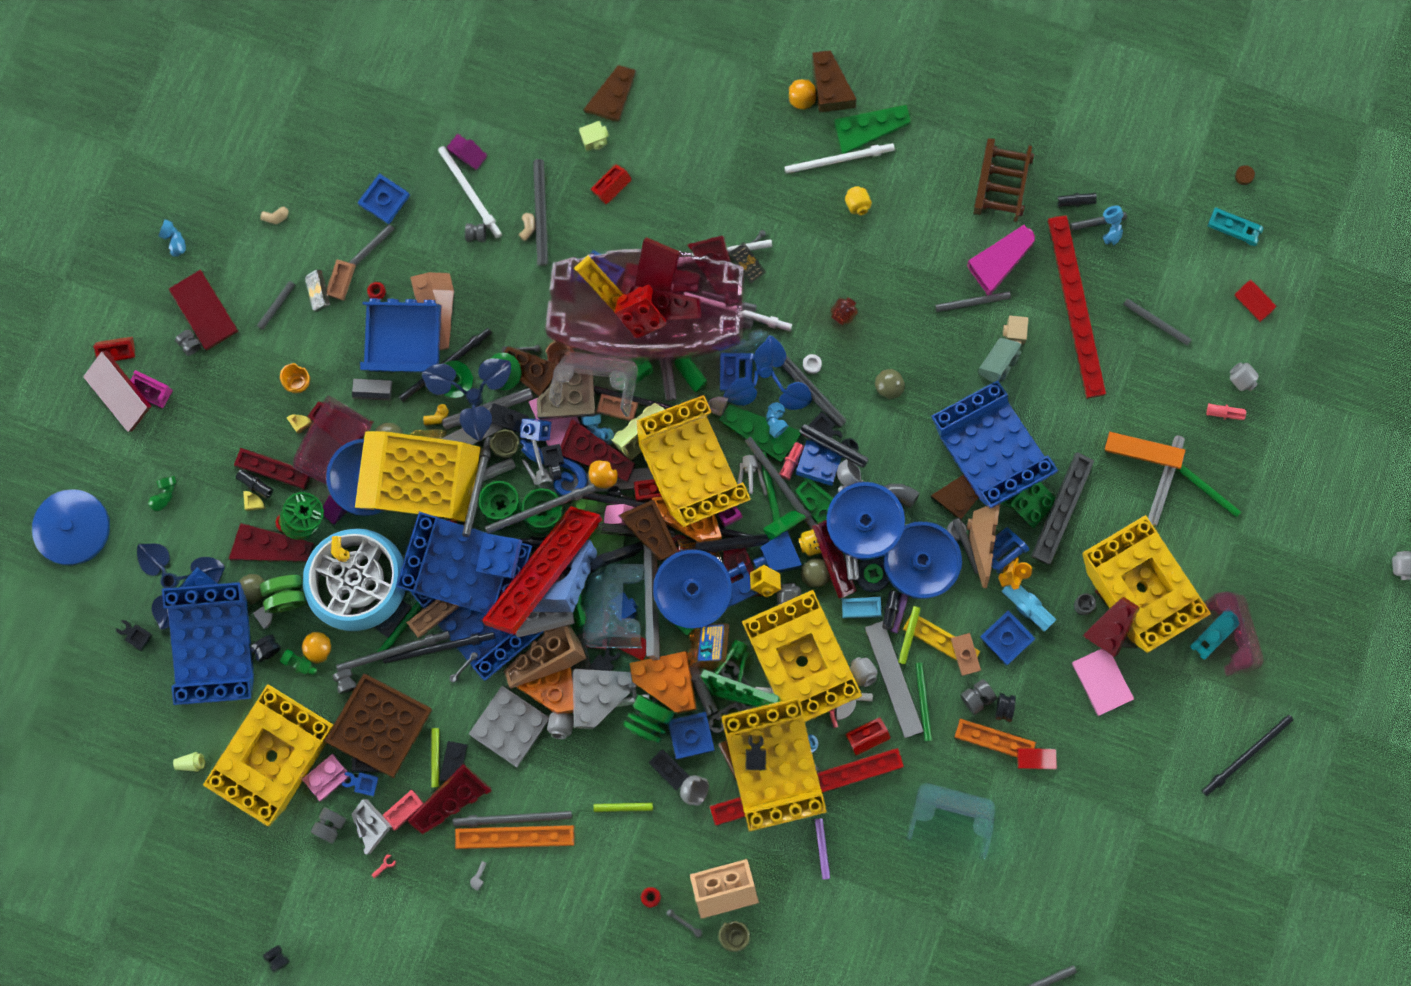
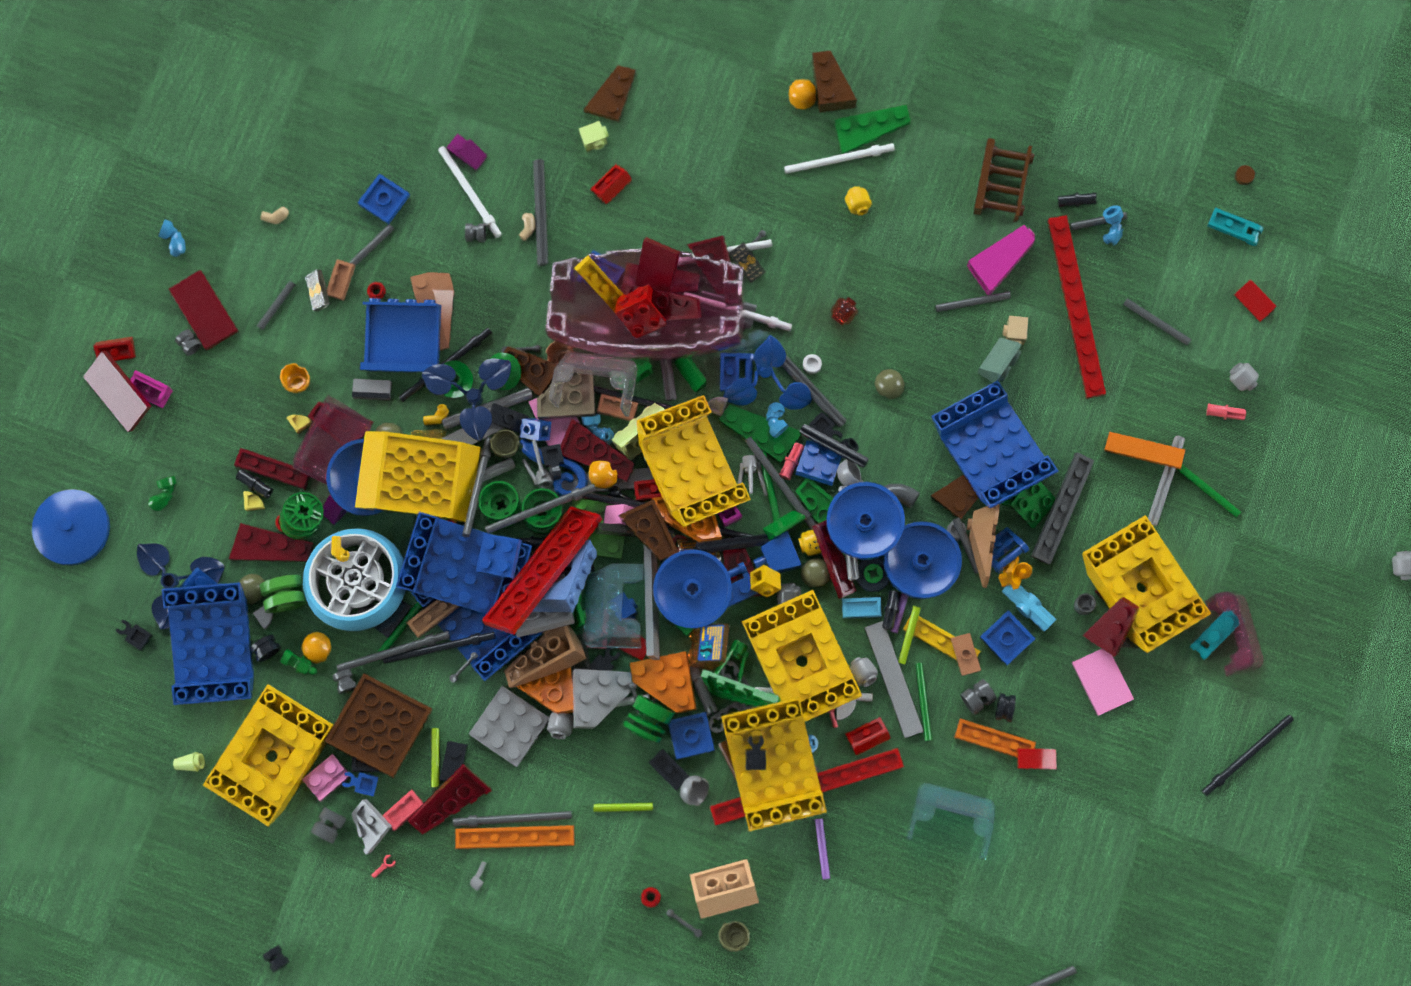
black tile [590,542,644,569] -> none

